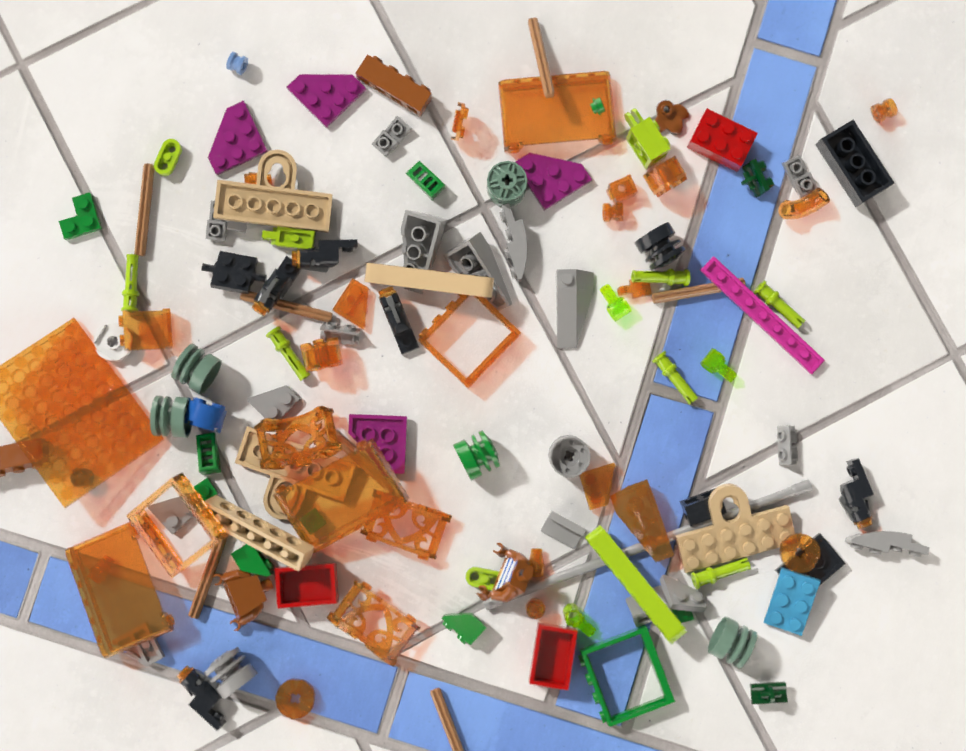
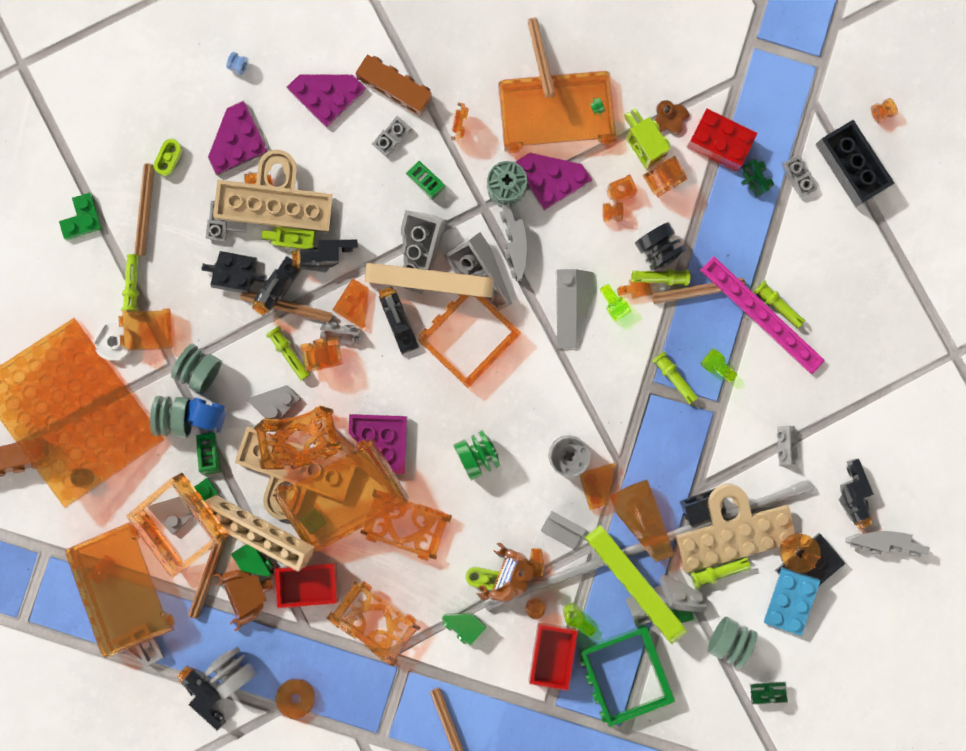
clear orange cylinder [778,187,830,220] -> none

